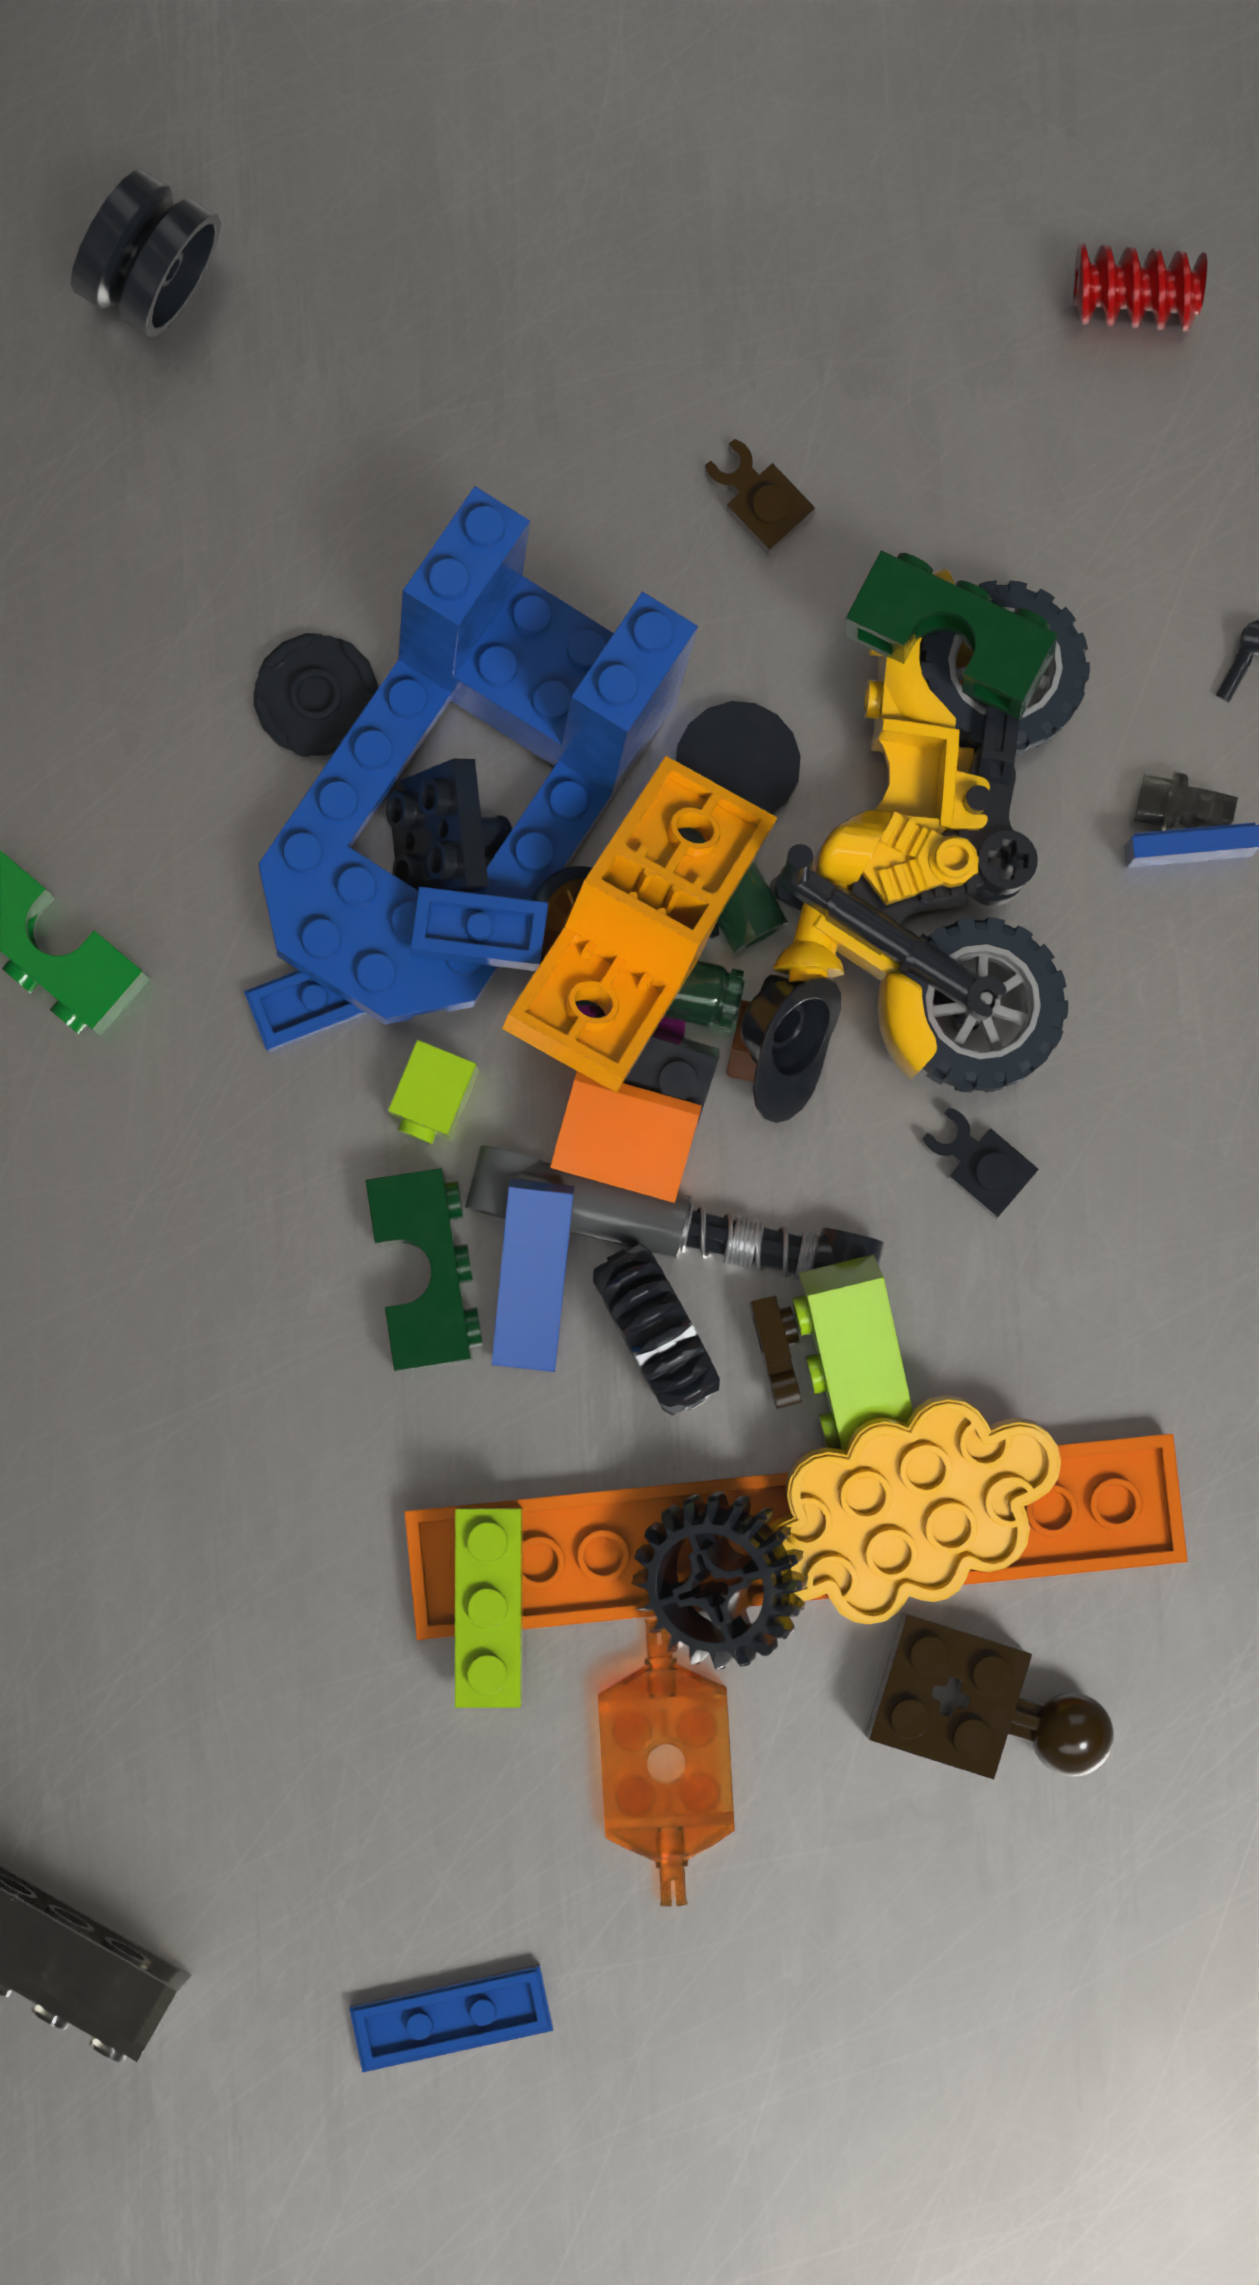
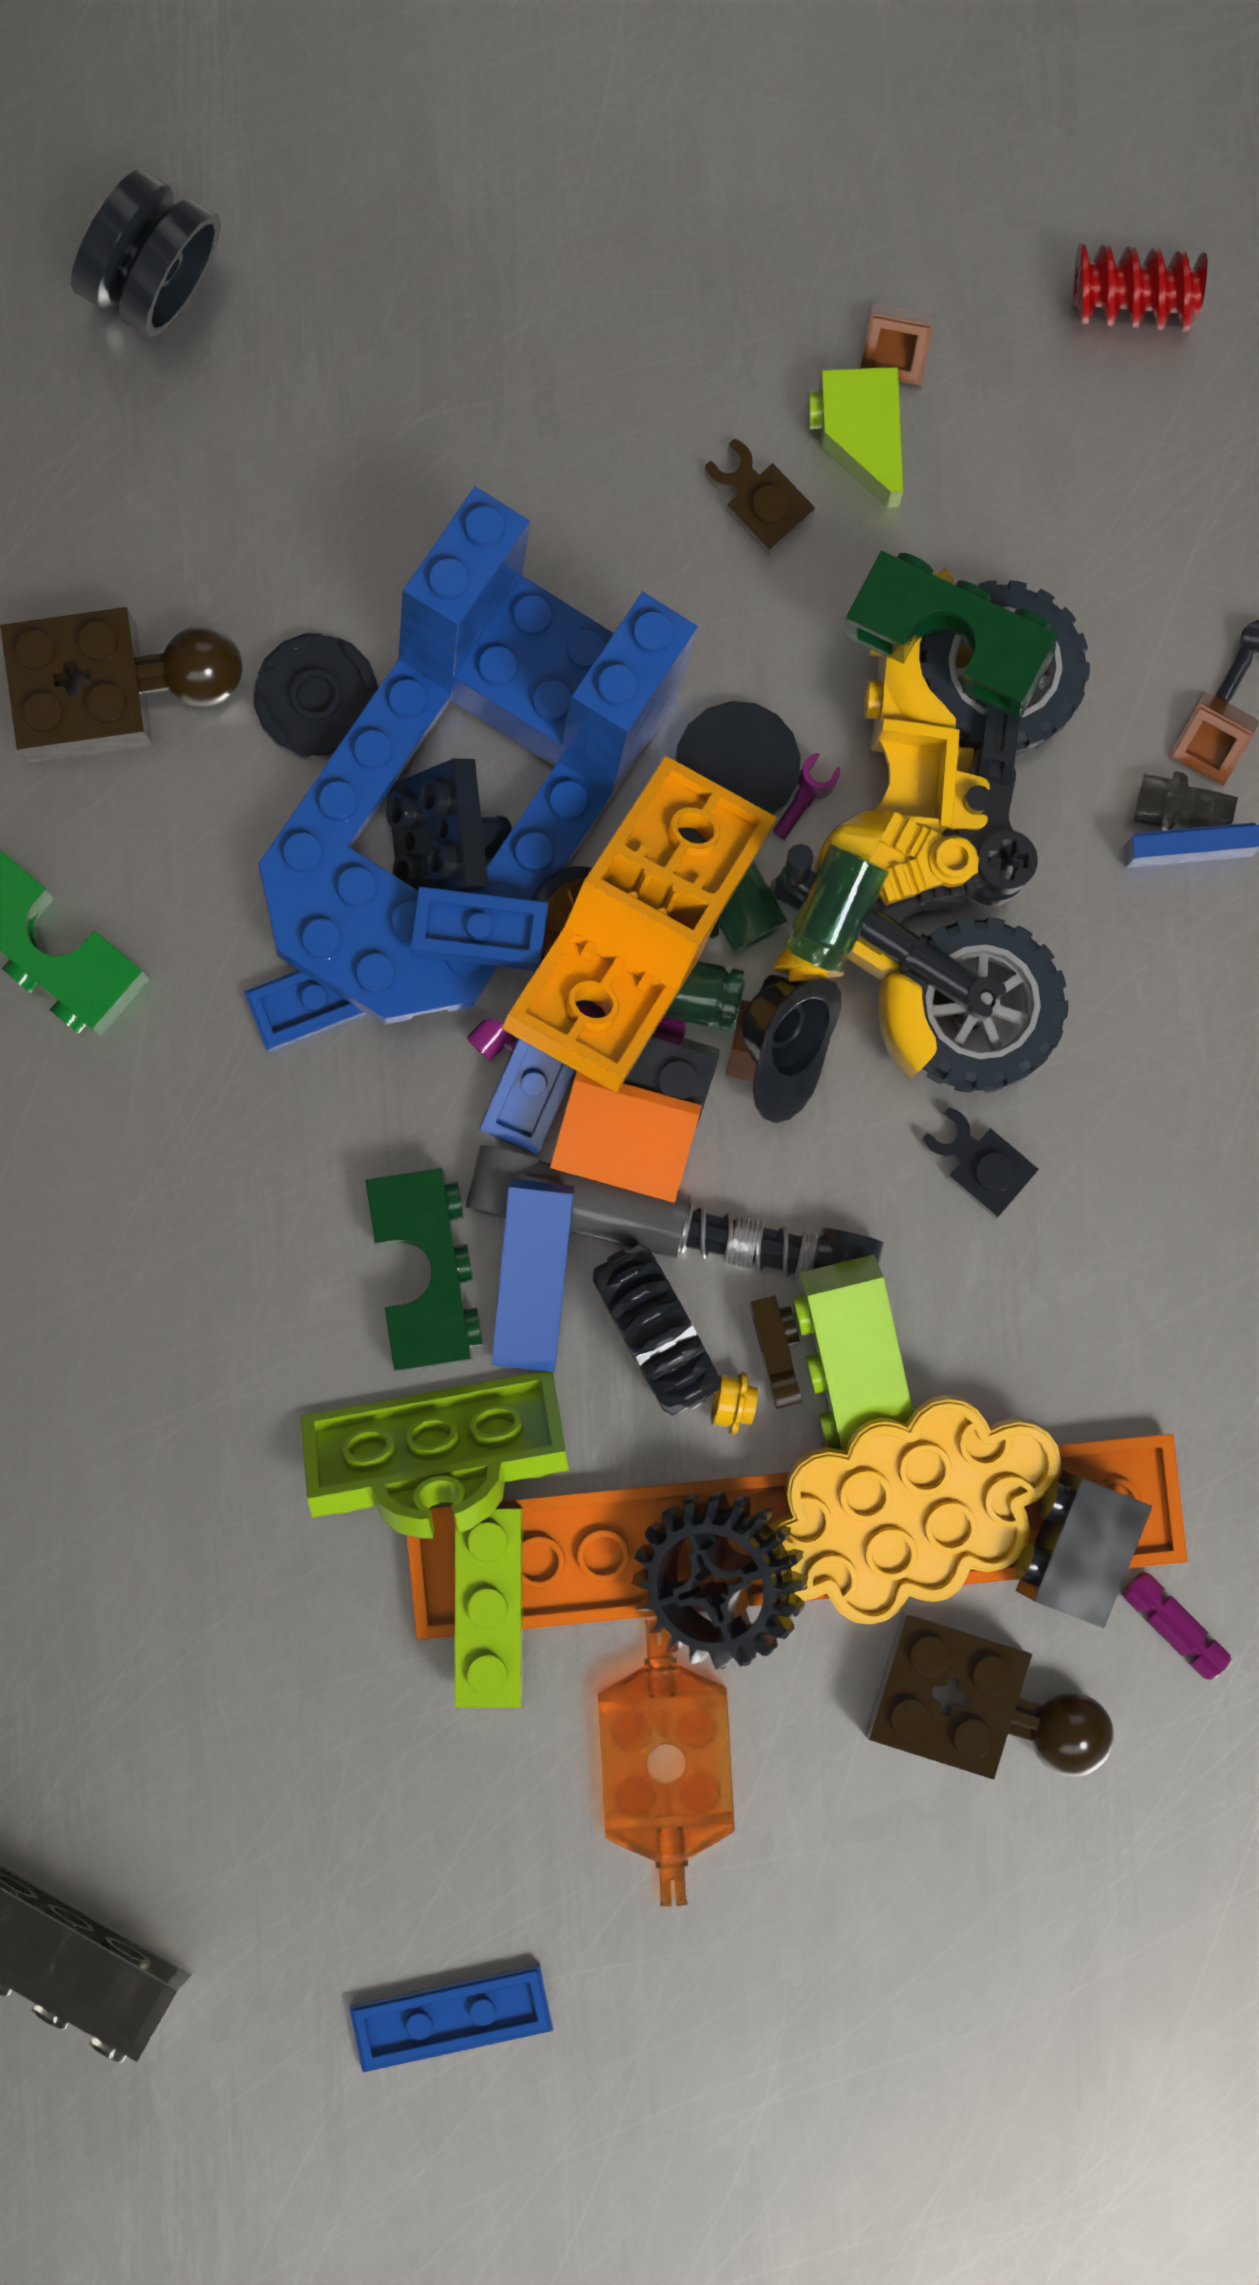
lime brick [388,1040,480,1145] -> none
none -> dark brown brick [0,607,243,764]
none -> lime plate [300,1371,569,1539]
none -> magenta hand [467,1019,517,1062]
none -> blue plate [479,1038,575,1154]
none -> yellow plate [711,1372,758,1435]
none -> magenta hand [772,753,840,840]
none -> clear green piece [783,844,890,973]
none -> lime slope [808,367,904,508]
none -> dark orange slope [860,303,934,385]
none -> black brick [1015,1470,1153,1628]
none -> magenta axle [1122,1572,1232,1681]
none -> dark orange slope [1169,692,1259,786]

